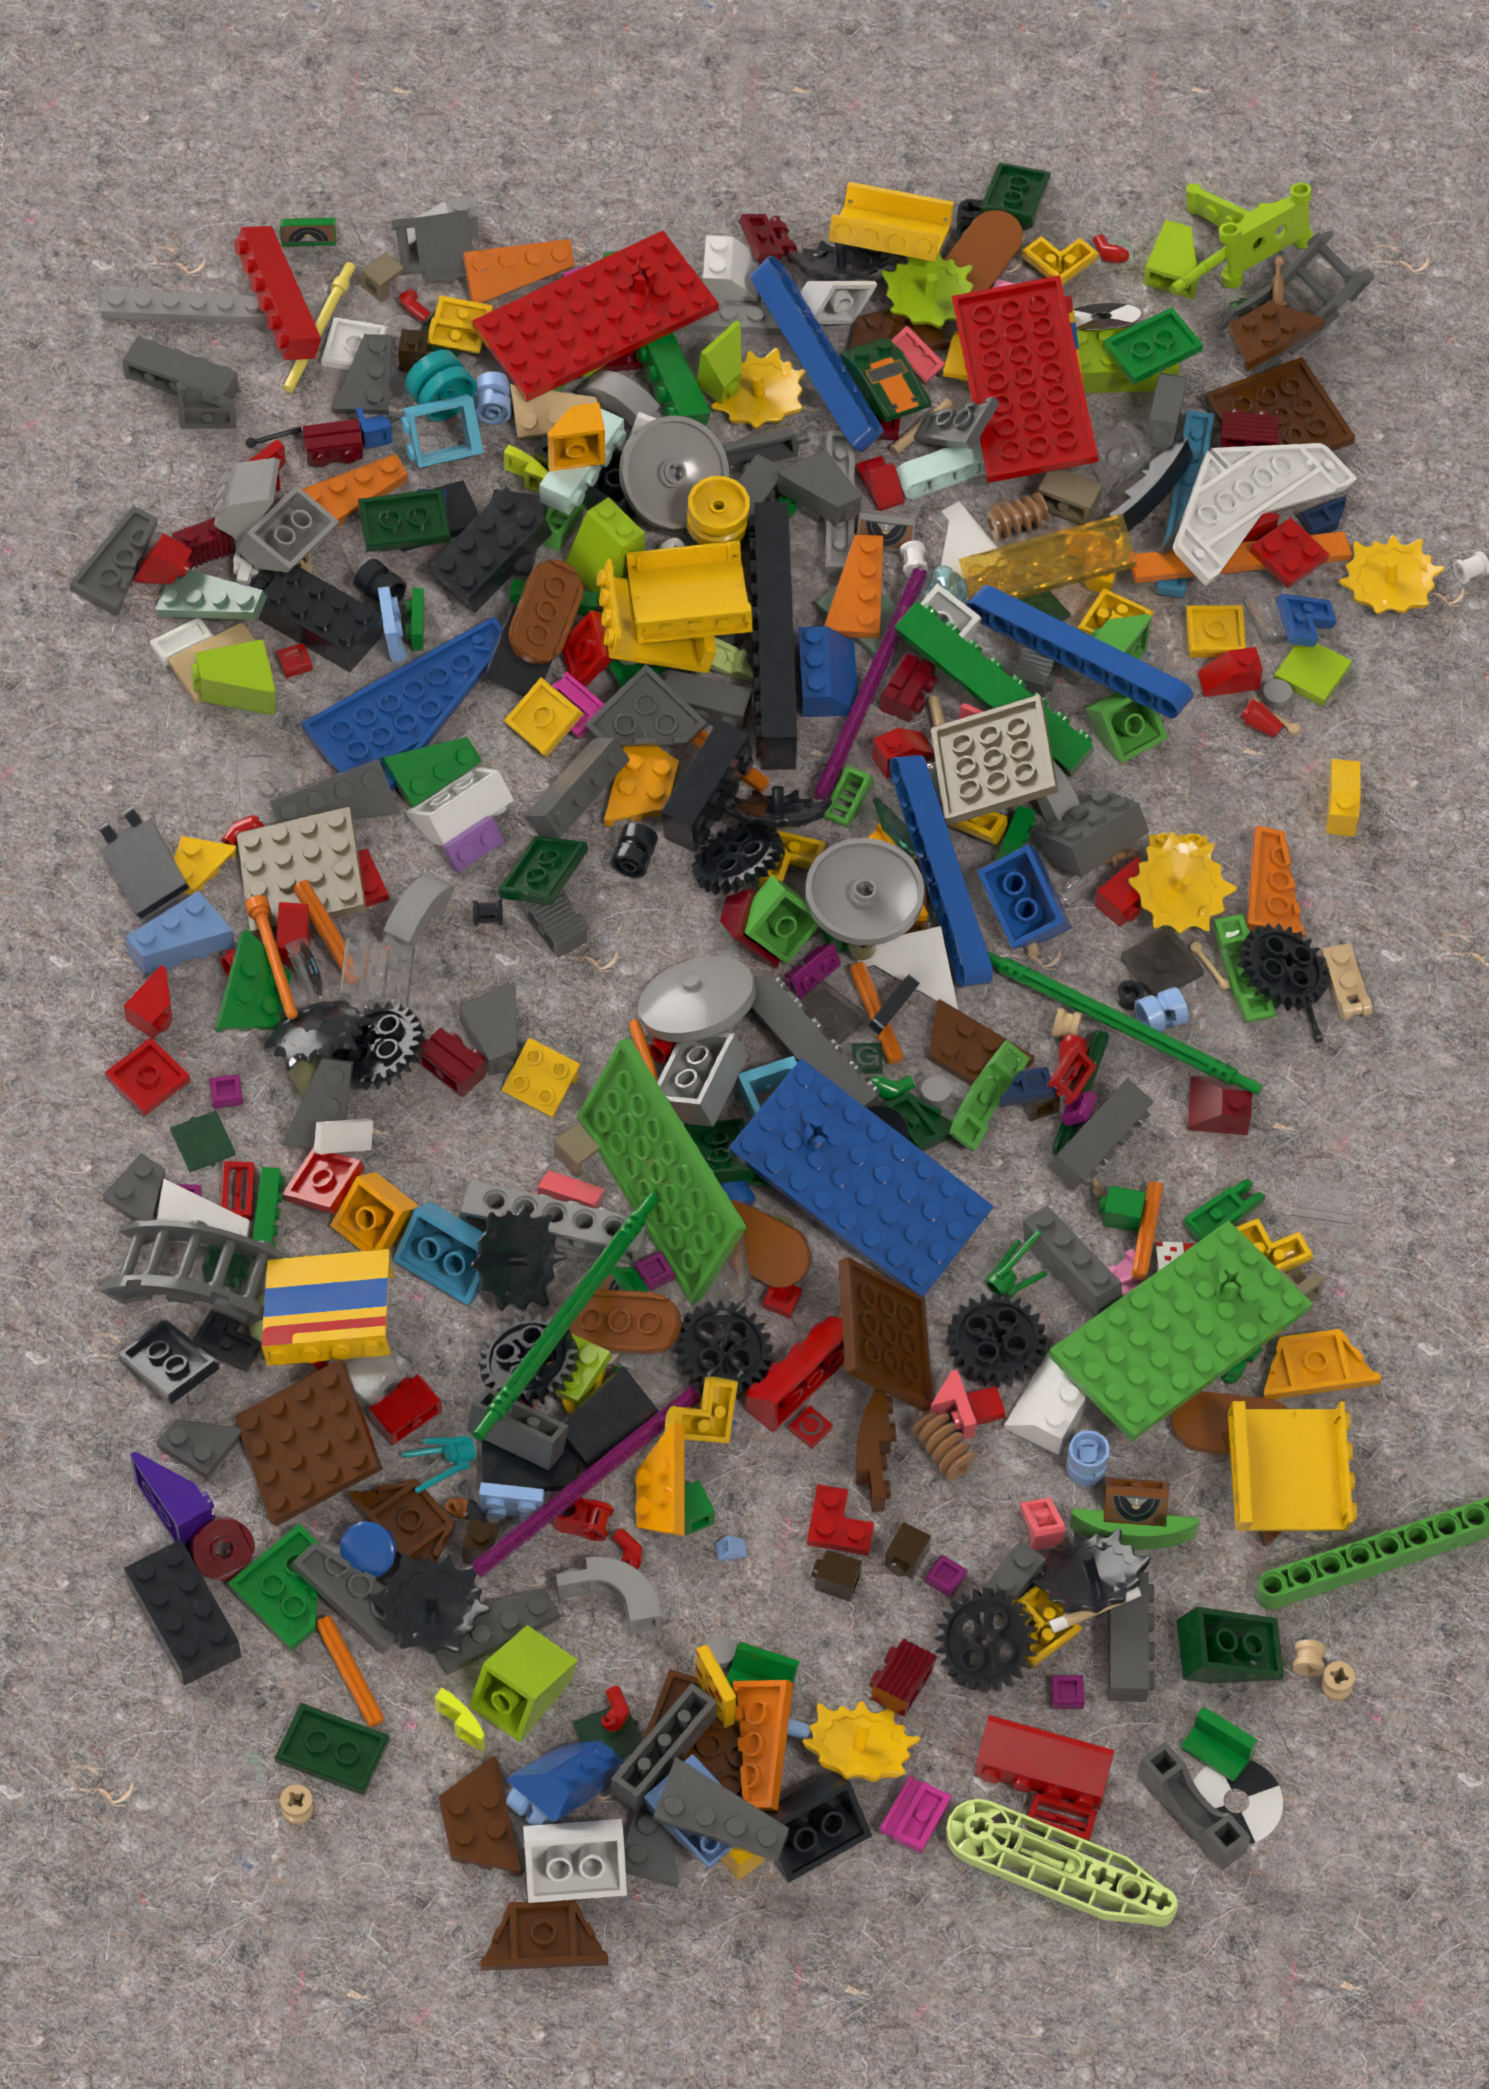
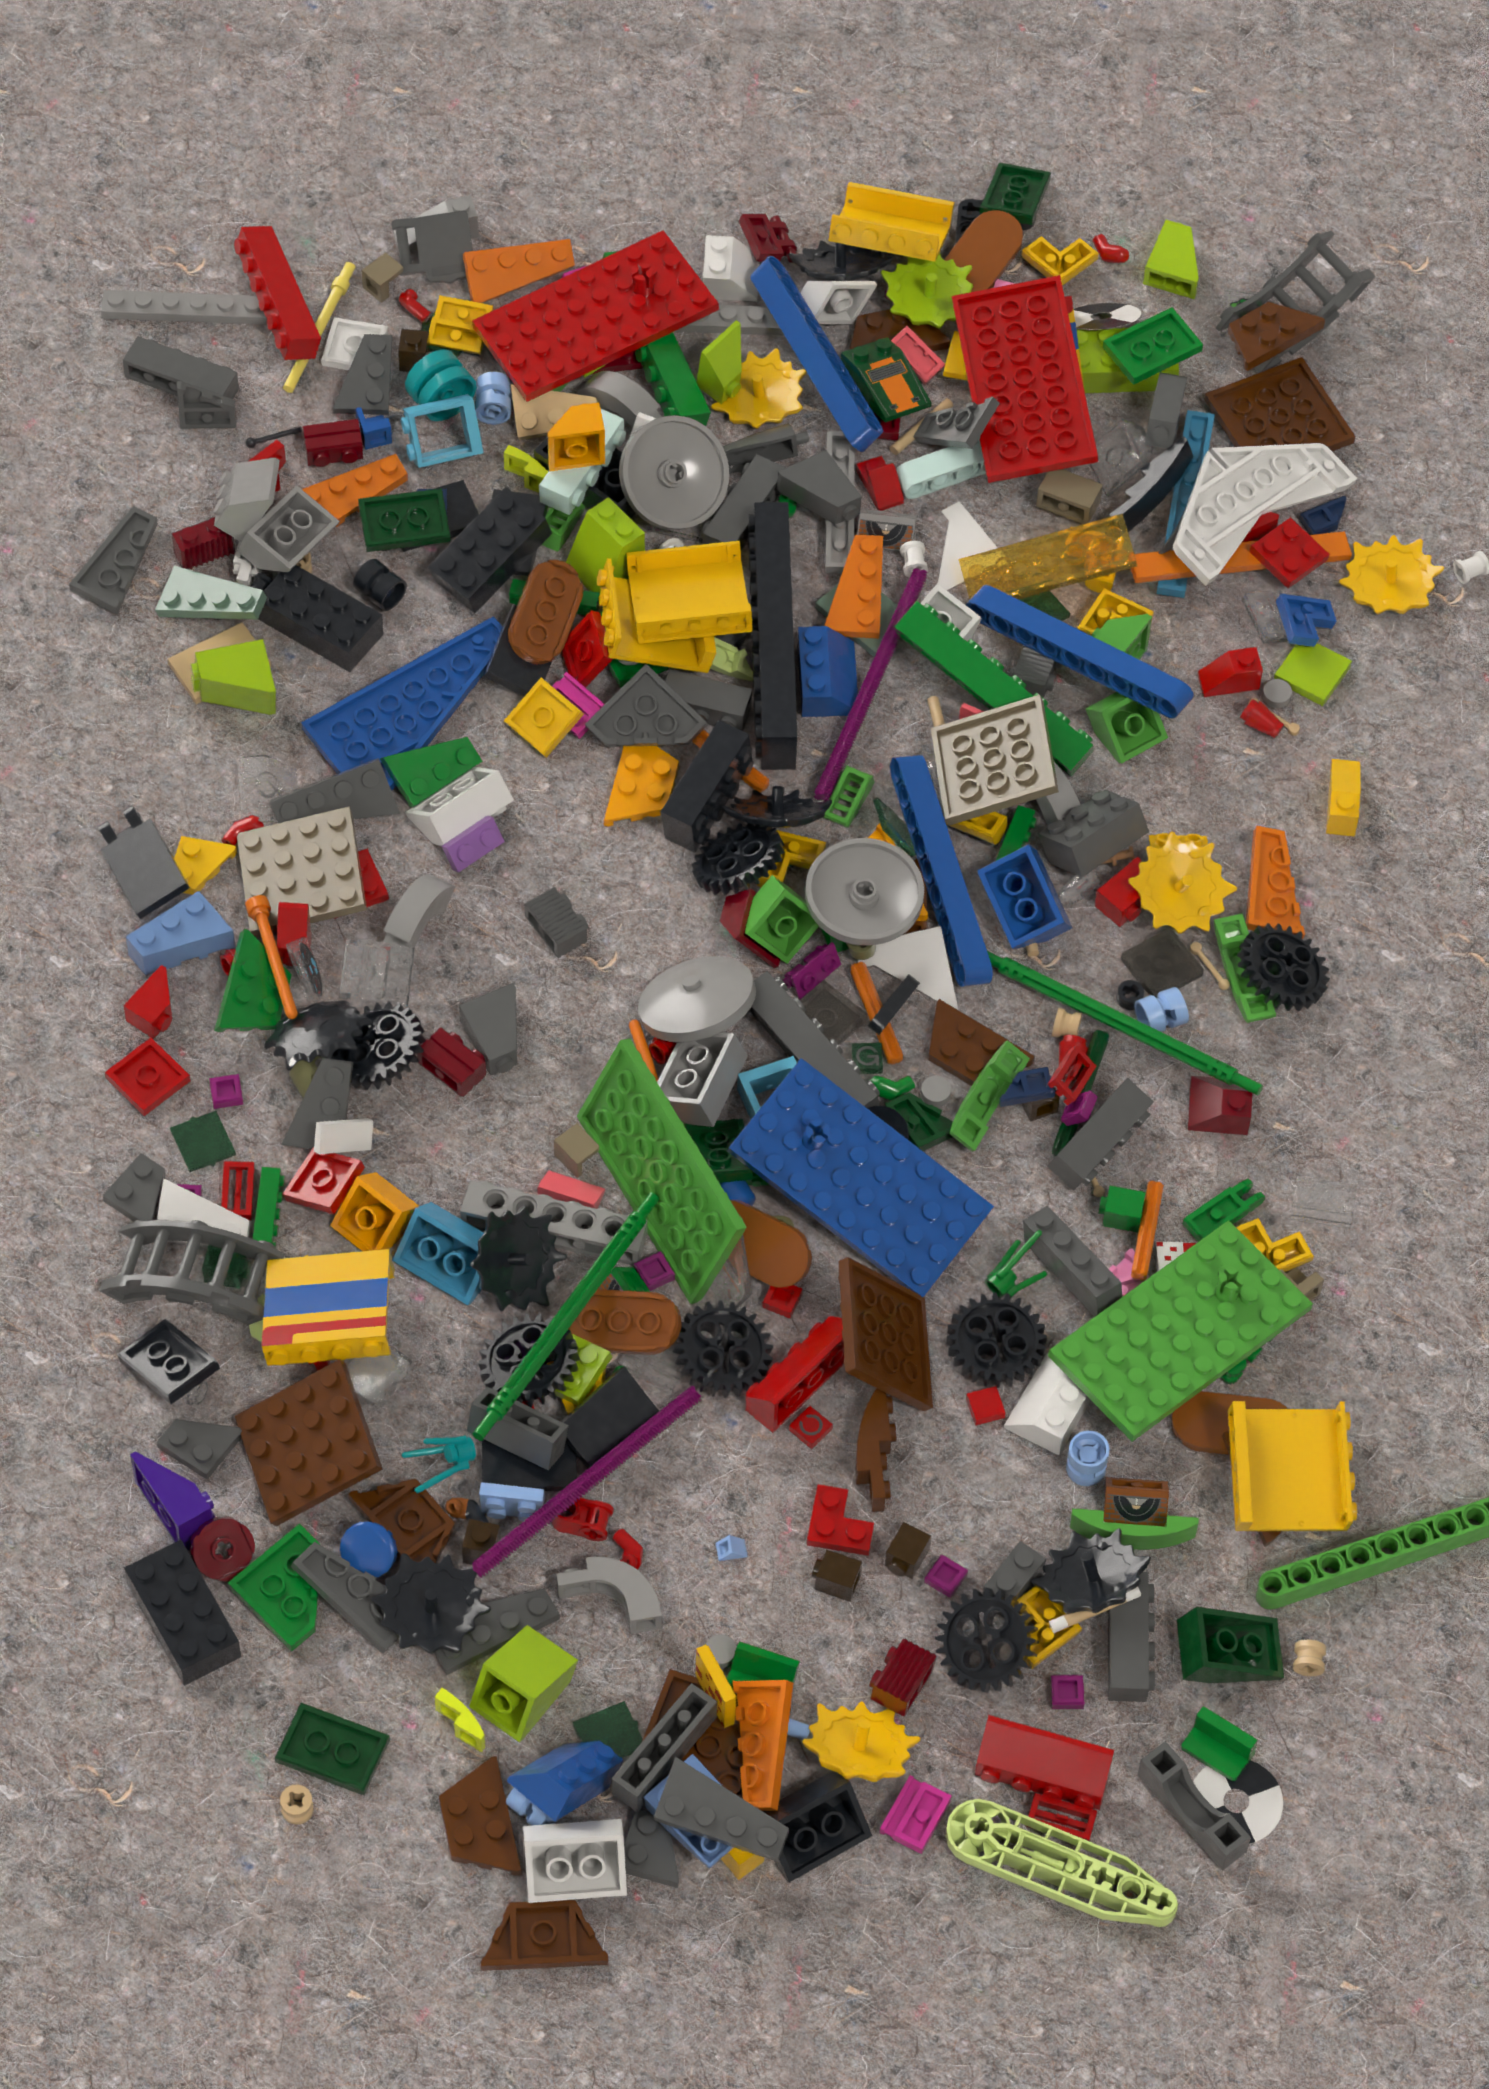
red slope [133,533,193,584] -> none
white tile [150,618,213,667] -> none
black plate [192,1308,262,1372] -> none
red tile [276,643,313,679] -> none
panel [280,217,336,247] -> none
orange axle [293,879,365,986] -> none
orange axle [316,1616,384,1728] -> none
red brick [369,1374,442,1446] -> none
light blue plate [378,586,407,663] -> none
green plate [406,588,425,651] -> none
black bush [473,899,503,927] -> none
dark green tile [497,836,589,905] -> none
yellow hinge [501,1038,581,1117] -> none
dark grey brick [524,738,630,838] -> none
red arm [601,1686,630,1732] -> none
black wheel [611,823,658,878] -> none
light orange wing [635,1422,685,1537] -> none
yellow brick [665,1377,738,1444] -> none
green brick [684,1480,715,1536] -> none
yellow wheel [687,476,750,545] -> none
red slope [872,727,935,779] -> none
dark red brick [879,653,938,722] -> none
medium nougat piece [912,1413,977,1482] -> none
clear light blue piece [928,566,967,602] -> none
coral slope [930,1369,976,1440] -> none
medium nougat piece [986,492,1050,541] -> none
coral slope [1020,1497,1066,1550] -> none
lime piece [1169,182,1313,295] -> none
yellow tile [1185,605,1246,658] -> none
dark red brick [1220,409,1279,448] -> none
light orange wing [1262,1329,1381,1400] -> none
medium nougat piece [1269,257,1287,306] -> none
black hinge [1306,1005,1323,1043] -> none
tan plate [1321,943,1373,1020] -> none
tan wheel [1321,1661,1355,1701] -> none

